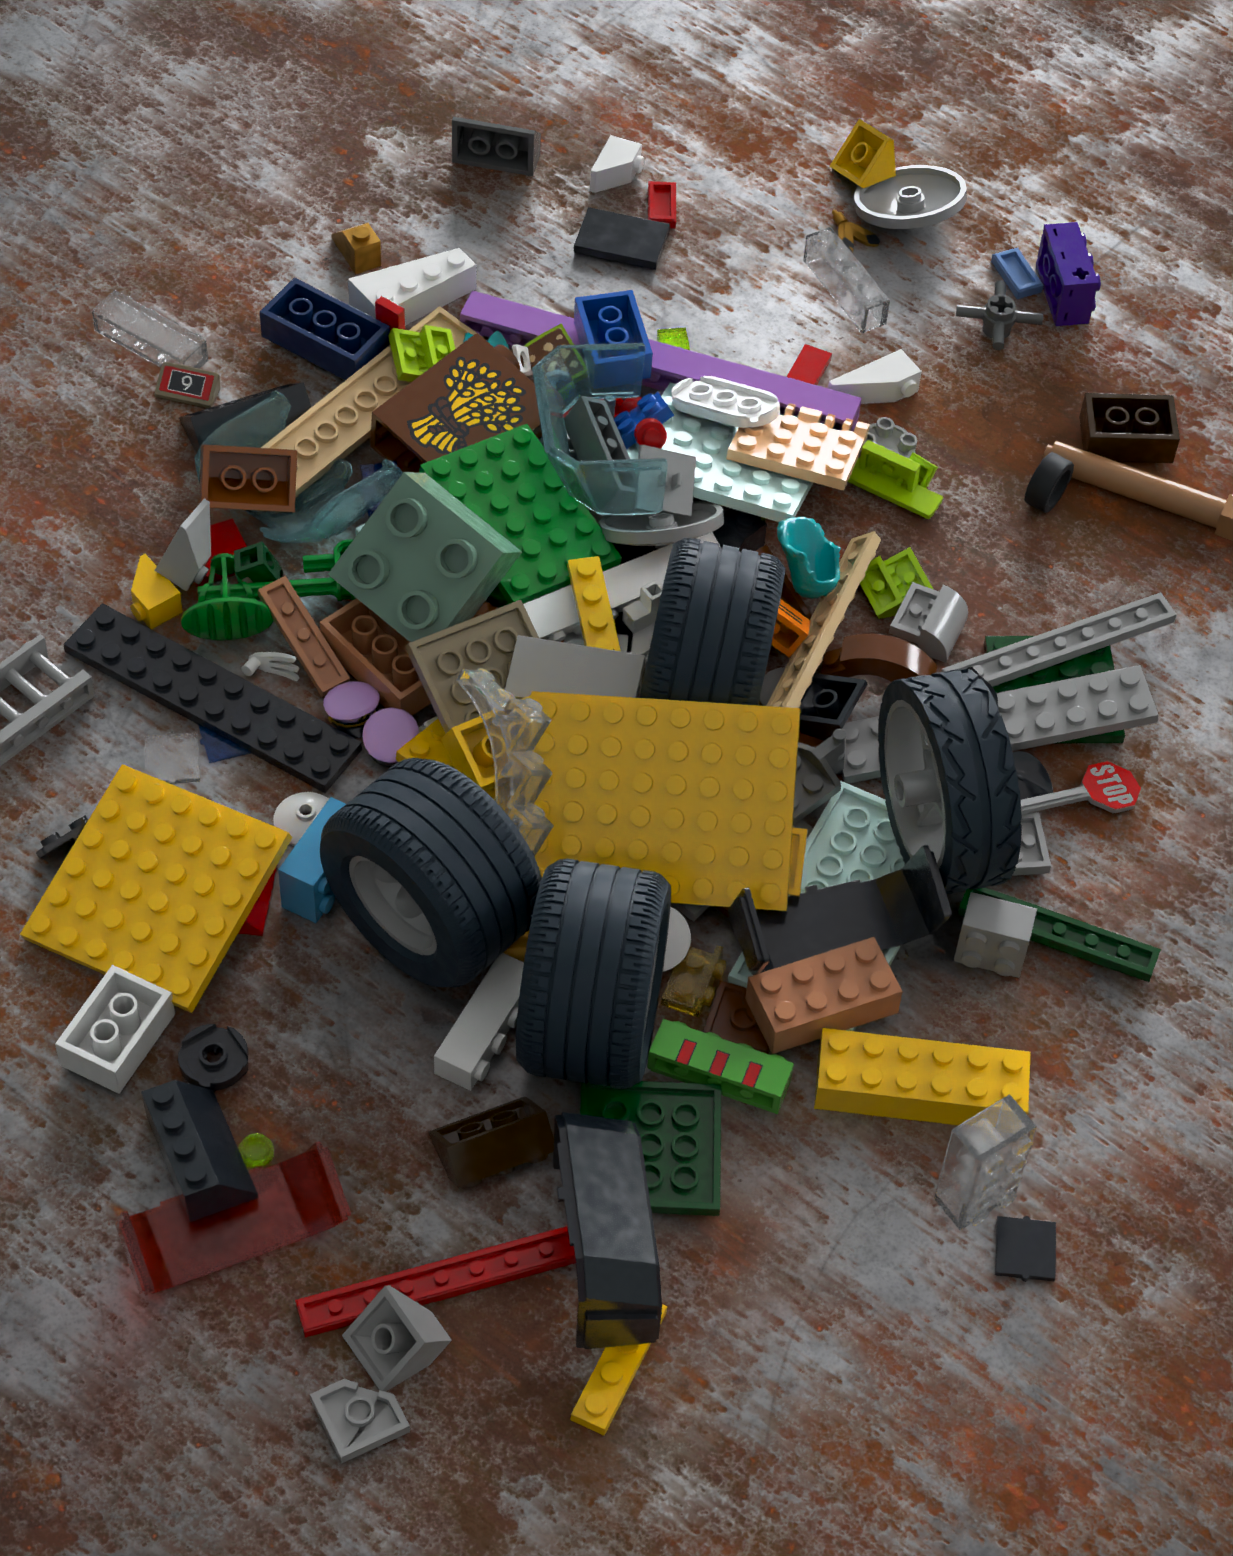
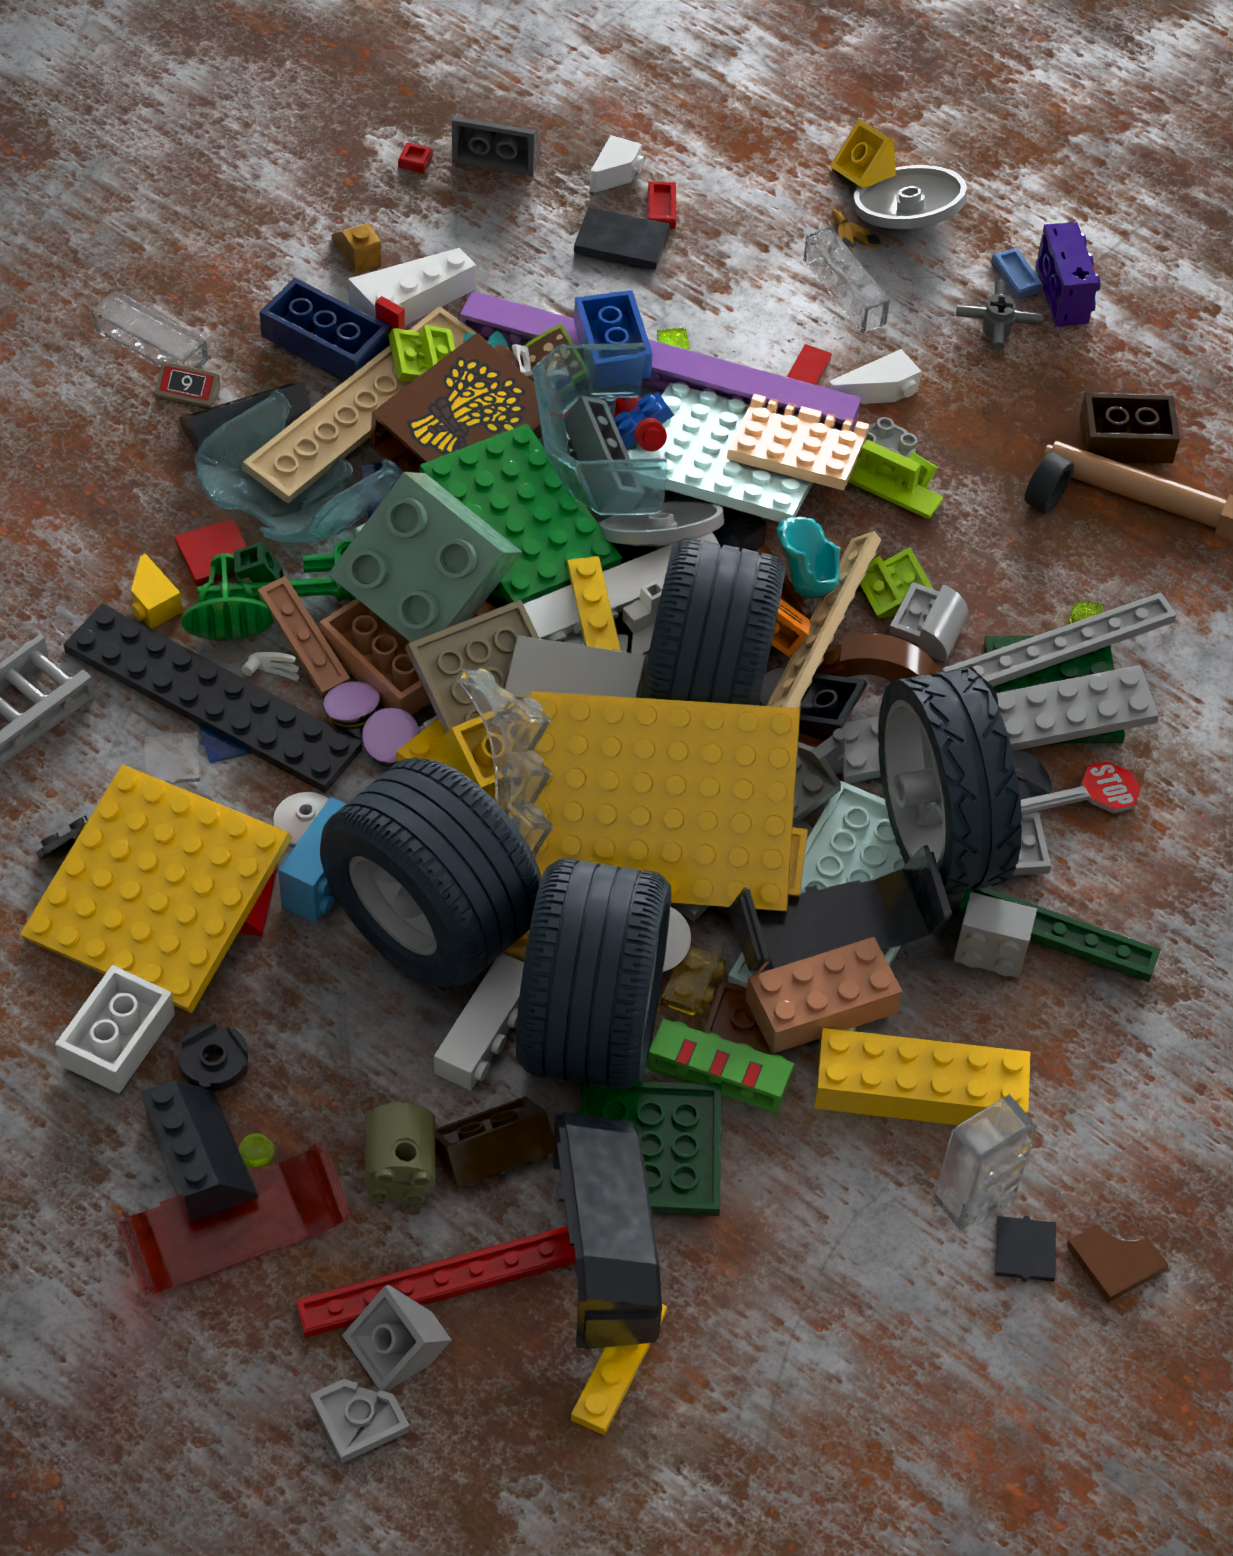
light grey slope [155,498,211,591] -> none
dark orange slope [200,444,297,512] -> none
light grey piece [634,445,696,517] -> none
white tile [671,376,780,428] -> none
none -> olive cylinder [364,1101,435,1205]
none -> red tile [398,142,433,174]
none -> reddish brown tile [1067,1224,1169,1303]
none -> clear neon green tile [1070,601,1104,623]

